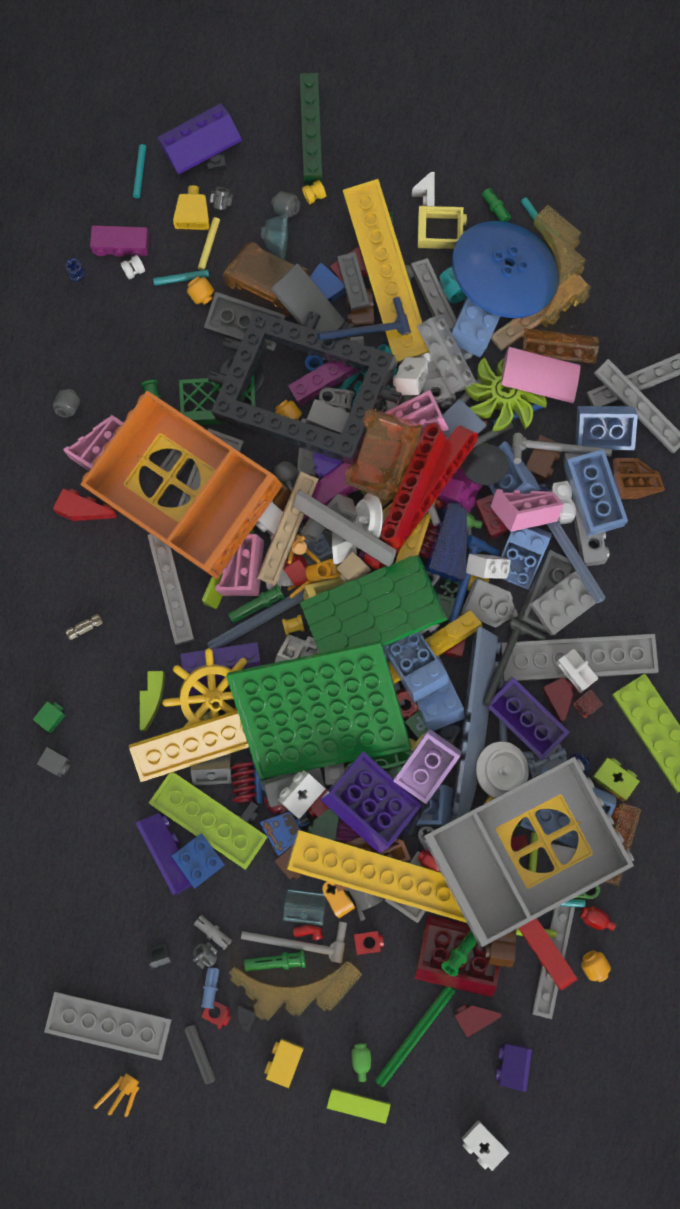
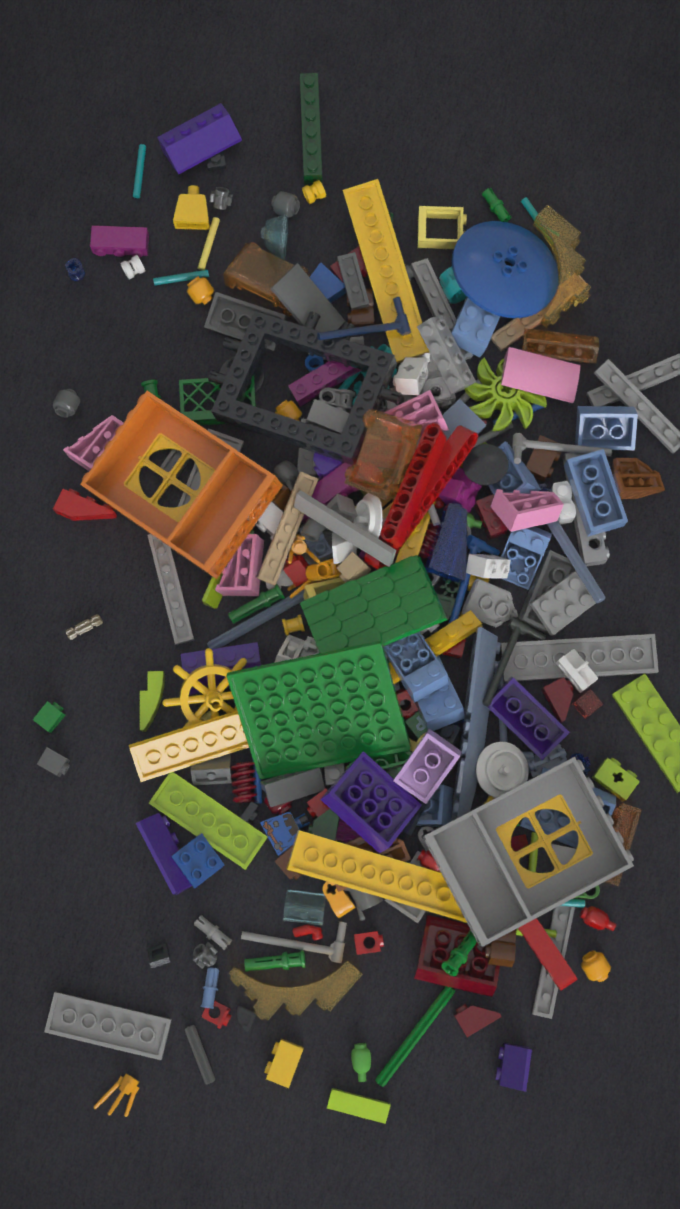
white brick [278,770,325,819] -> none
white slope [412,172,435,206] -> none
white brick [462,1120,509,1171] -> none

